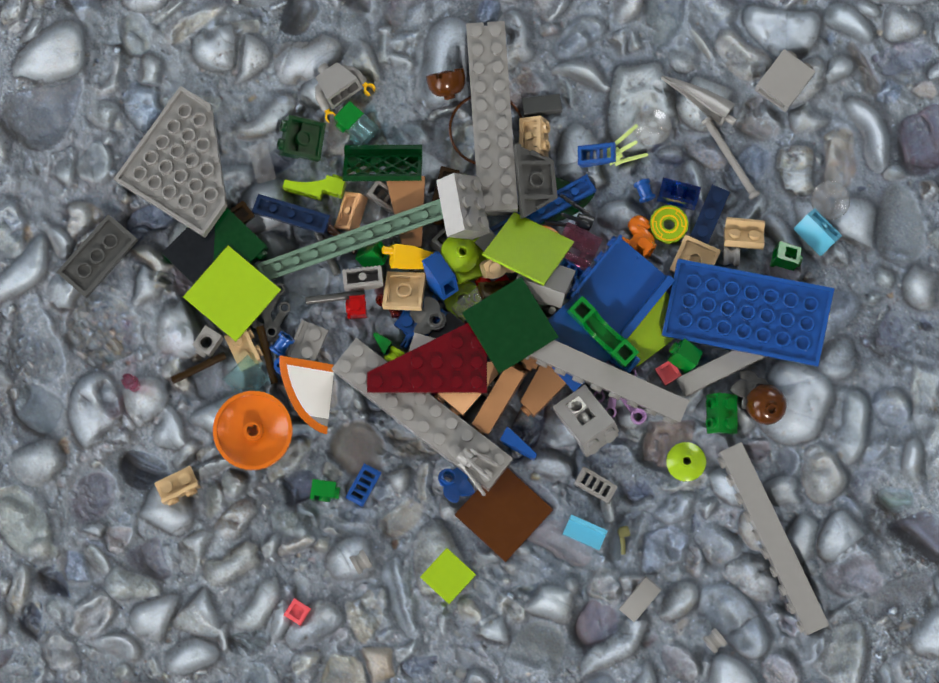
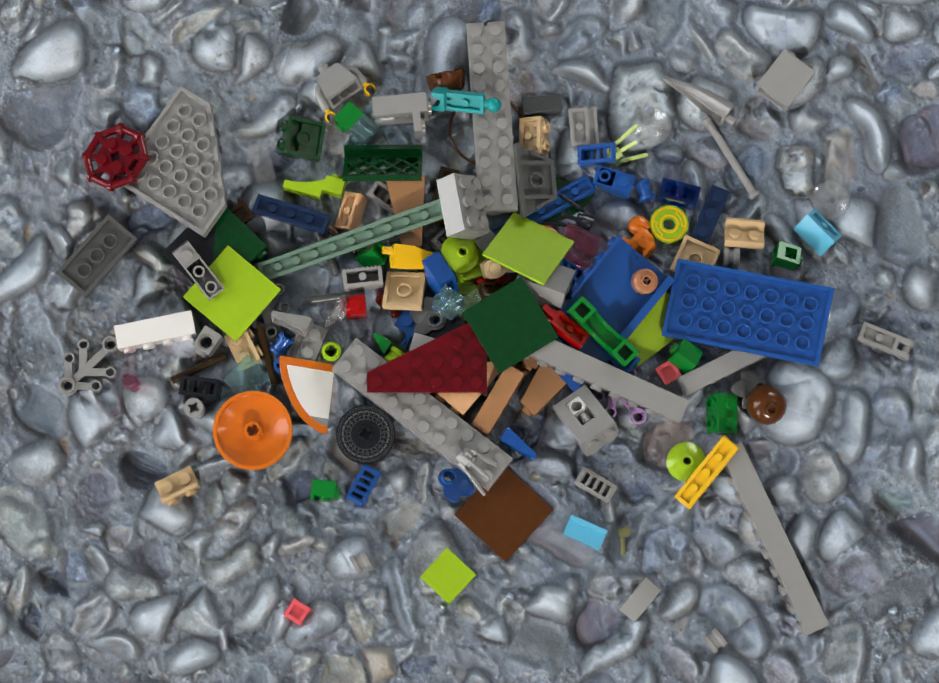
none -> light grey plant [58,336,118,396]
none -> dark red plate [81,123,150,191]
none -> white brick [114,310,198,354]
none -> light grey slope [172,240,225,300]
none -> black slope [178,375,223,401]
none -> light grey wheel [184,398,205,419]
none -> light grey slope [271,311,314,337]
none -> lime cone [322,342,341,361]
none -> clear dish [324,294,347,329]
none -> black piece [336,405,395,464]
none -> light grey brick [372,92,432,141]
none -> teal plate [431,87,502,114]
none -> clear light blue brick [432,284,464,320]
none -> red hinge [541,304,590,350]
none -> light grey plate [568,107,599,148]
none -> blue slope [592,164,636,199]
none -> nougat head [631,268,658,294]
none -> yellow tile [674,435,740,510]
none -> light grey plate [856,321,915,361]

